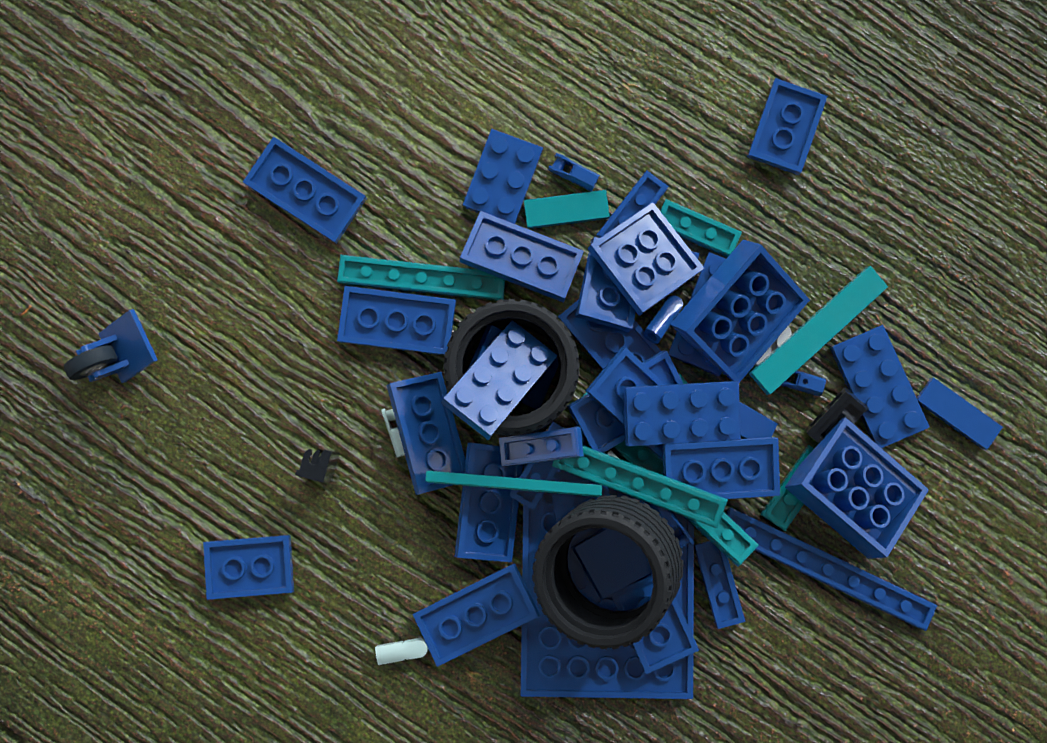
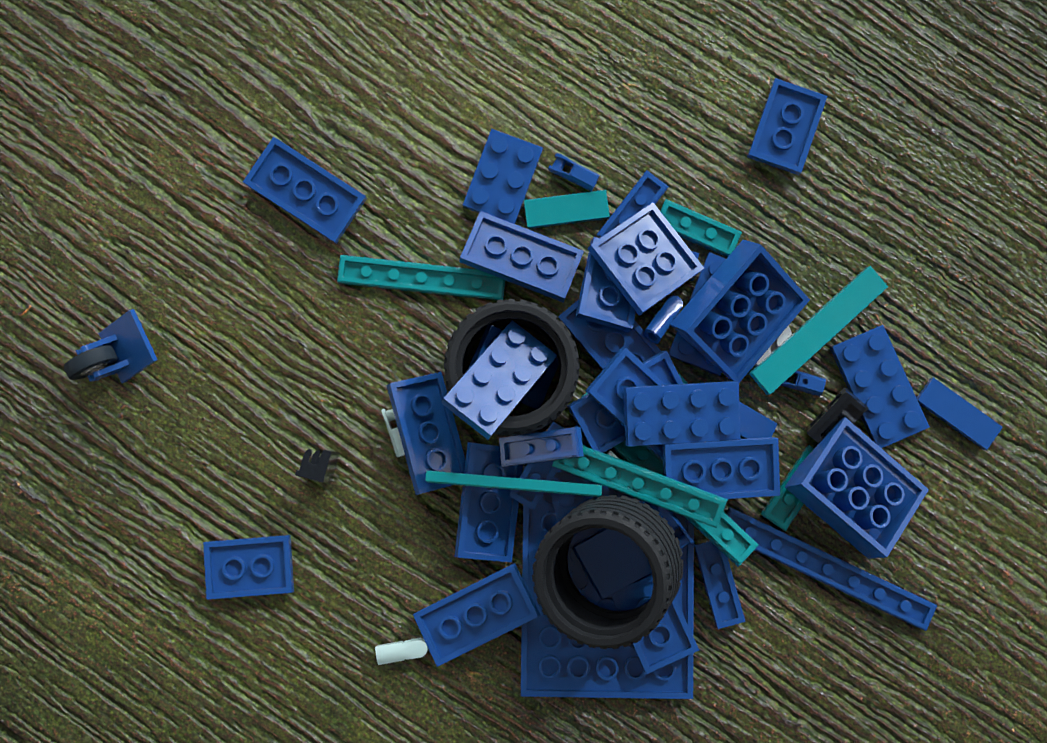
blue plate [337,286,456,355] -> none

